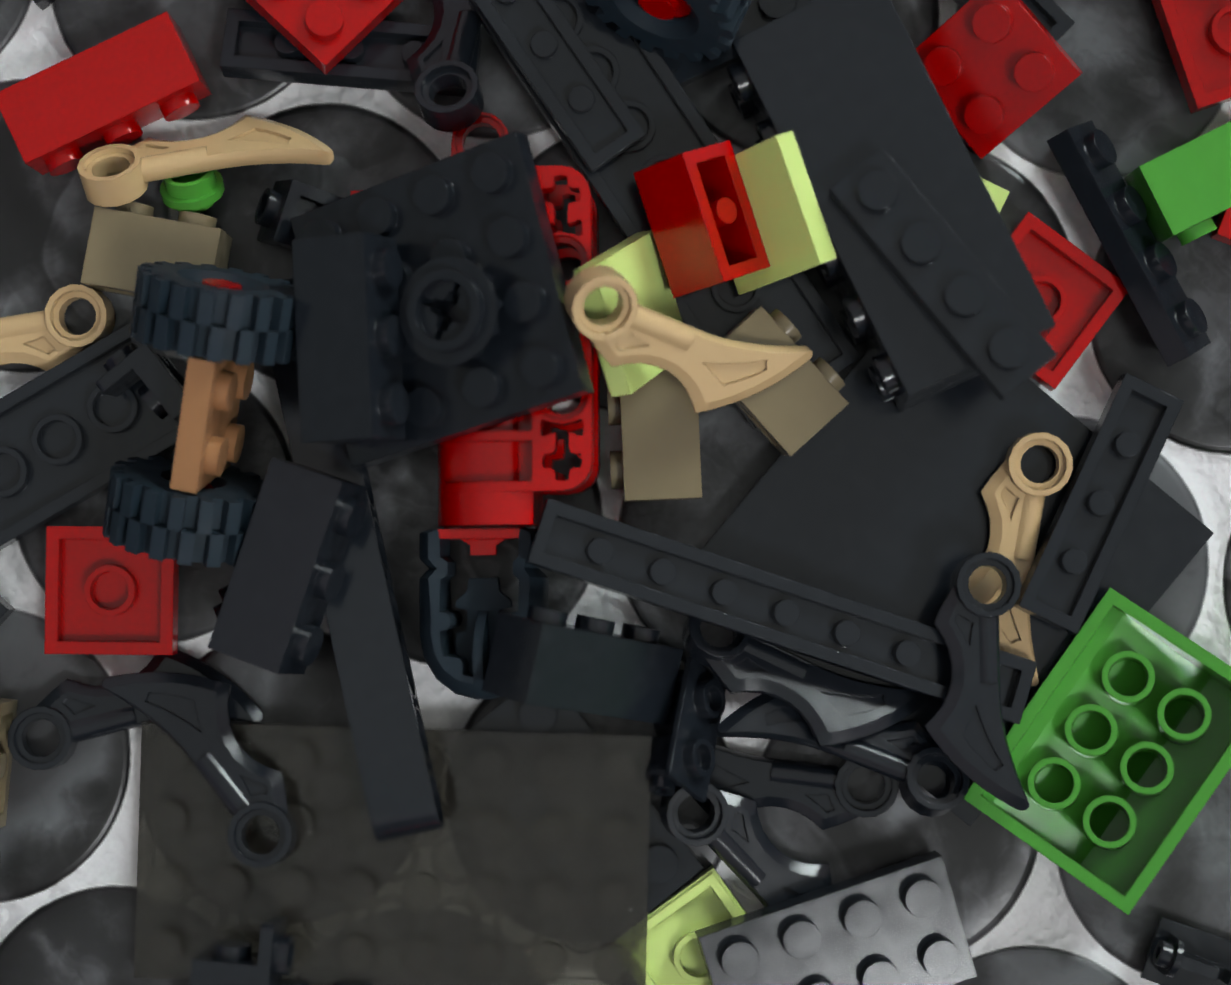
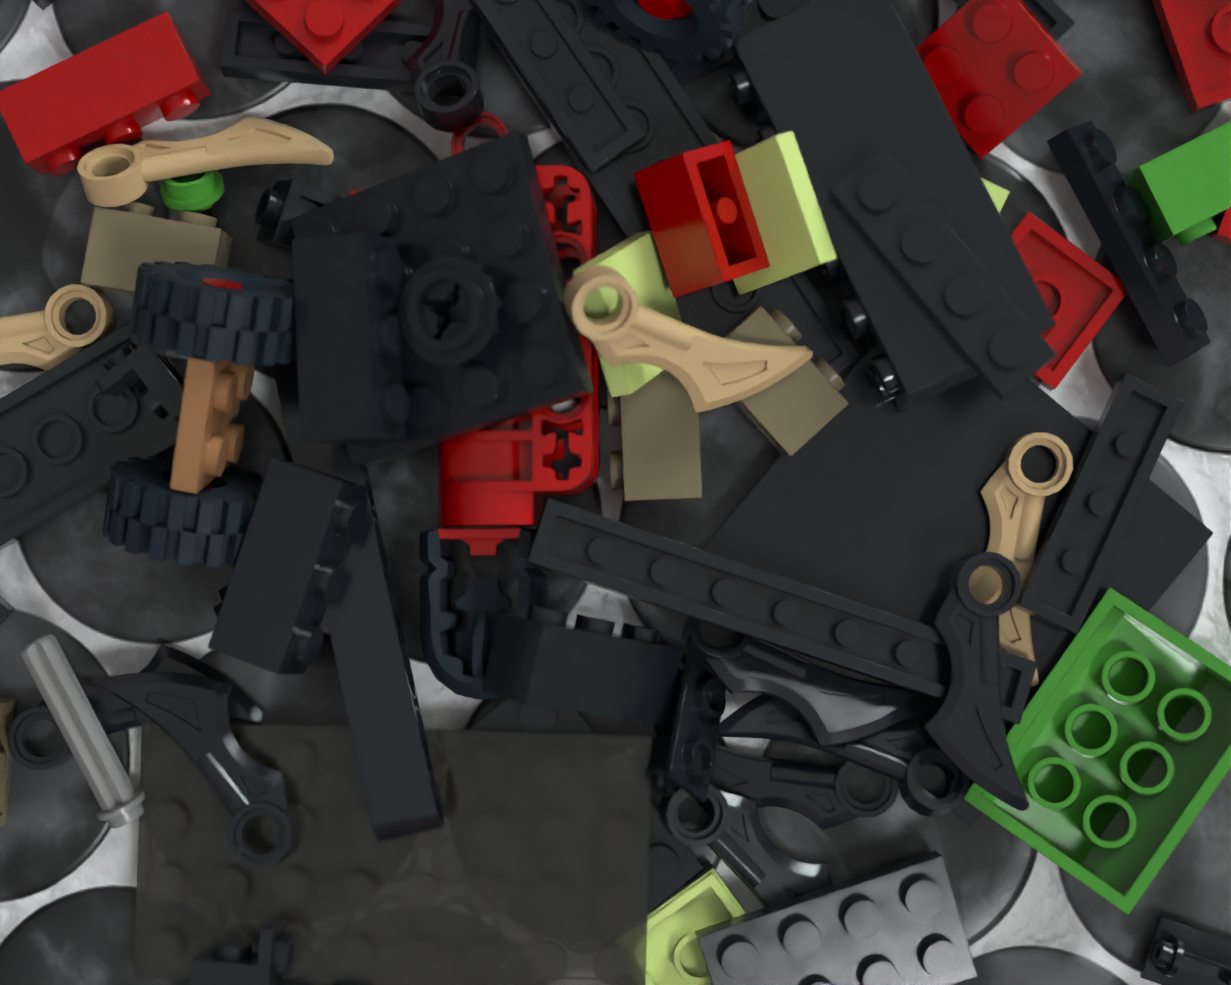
red plate [44,526,179,655] -> none
none -> light grey axle [21,635,146,828]

